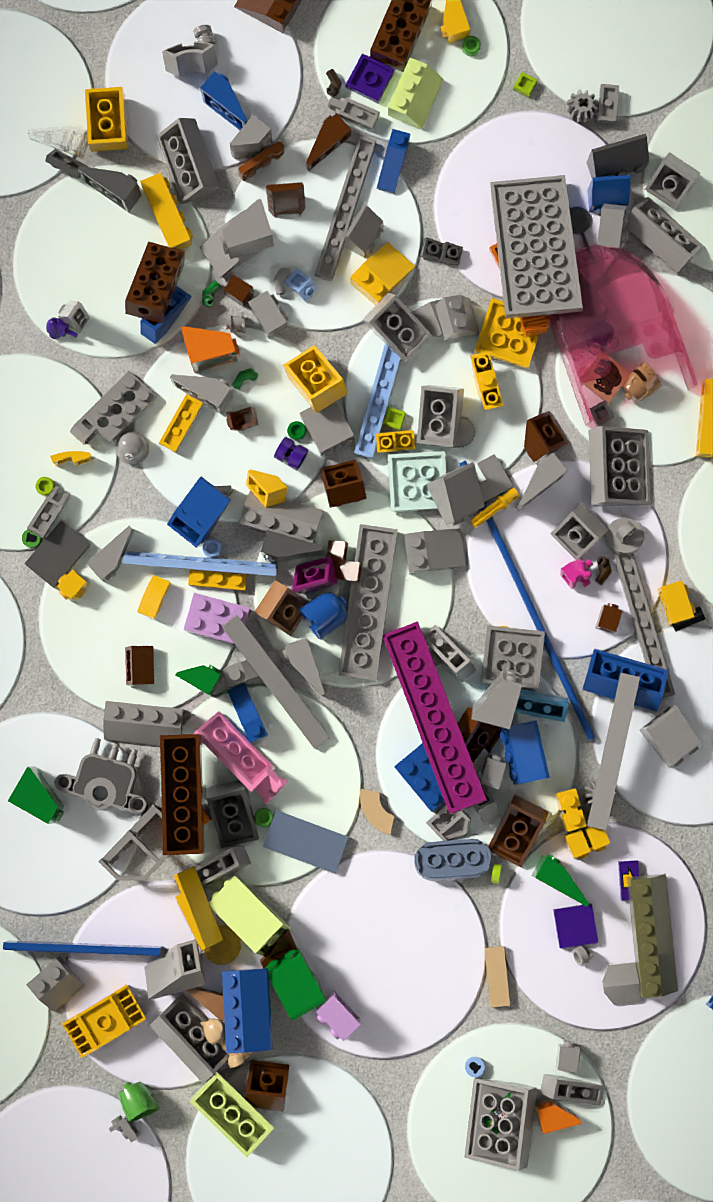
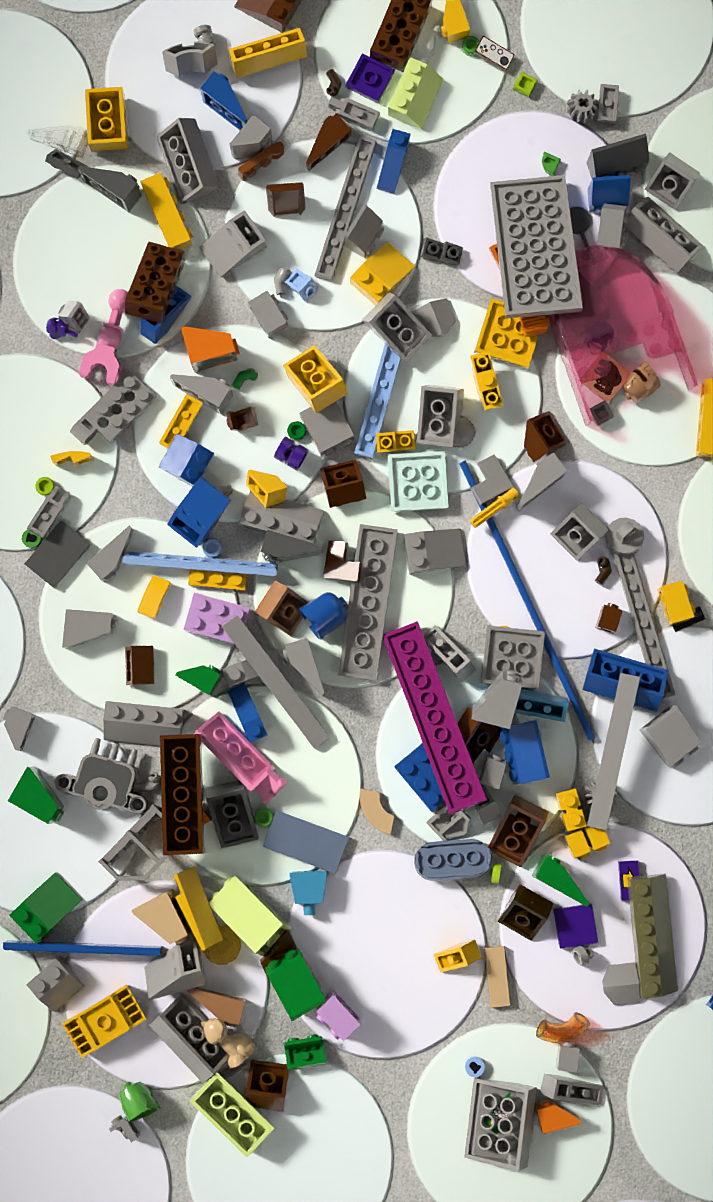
yellow brick [57,569,89,601] -> none
light grey helmet [116,432,149,464] -> none
light grey slope [195,846,251,887] -> none
green arm [202,280,221,307] -> none
light grey slope [220,199,274,259] -> none
blue slope [222,968,273,1053] -> none
reddish brown brick [223,275,254,307] -> none
light grey brick [225,312,246,333] -> none
magenta slope [292,556,338,594] -> none
lime tile [382,406,406,431] -> none
light grey slope [426,462,484,526] -> none
light grey slope [435,295,479,341] -> none
dark pink piece [560,559,593,590] -> none
light grey slope [588,426,651,506] -> none
none -> light grey slope [3,706,36,751]
none -> green slope [9,872,82,943]
none -> light grey slope [62,609,117,649]
none -> bright pink piece [79,289,128,387]
none -> tan slope [131,890,191,945]
none -> light grey arm [134,772,160,792]
none -> slope [158,434,214,486]
none -> yellow brick [228,28,308,78]
none -> green bracket [283,1034,327,1071]
none -> dark azure torso [289,870,327,915]
none -> yellow slope [433,939,482,973]
none -> tile [474,35,515,72]
none -> dark brown slope [497,884,554,941]
none -> clear orange cylinder [536,1012,590,1043]
none -> bright green tile [542,151,561,176]

